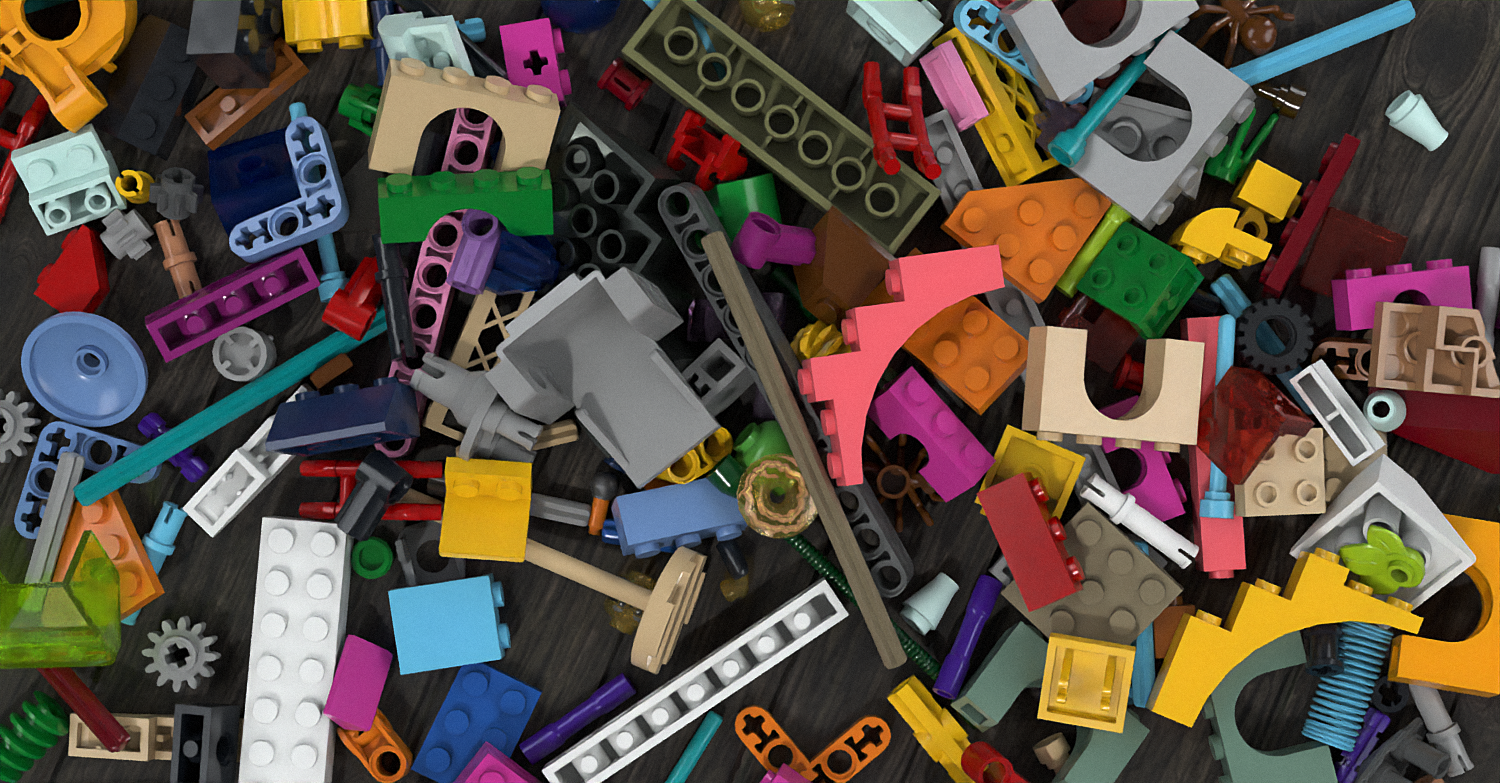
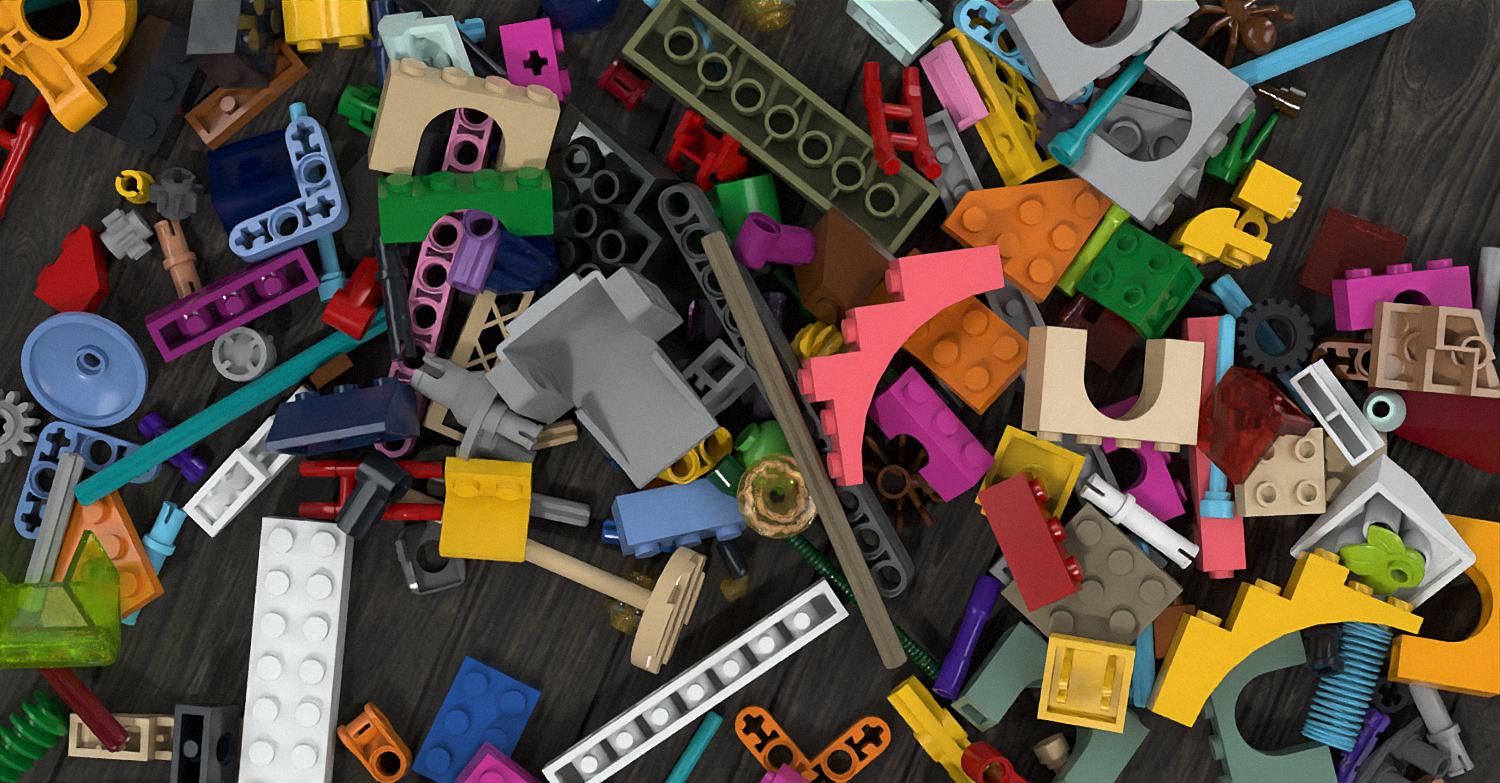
light aqua brick [11,123,127,236] -> none
light grey gear [142,616,221,692] -> none
dark pink slope [323,634,393,731] -> none
green tile [350,536,395,579] -> none
medium azure panel [388,573,511,675] -> none
dark purple piece [519,672,637,765] -> none
piece [588,471,619,536] -> none
light aqua cone [899,572,959,635] -> none
red bush [1113,353,1145,393] -> none
dark red plate [1259,133,1361,299] -> none
light aqua cone [1385,90,1448,151] -> none

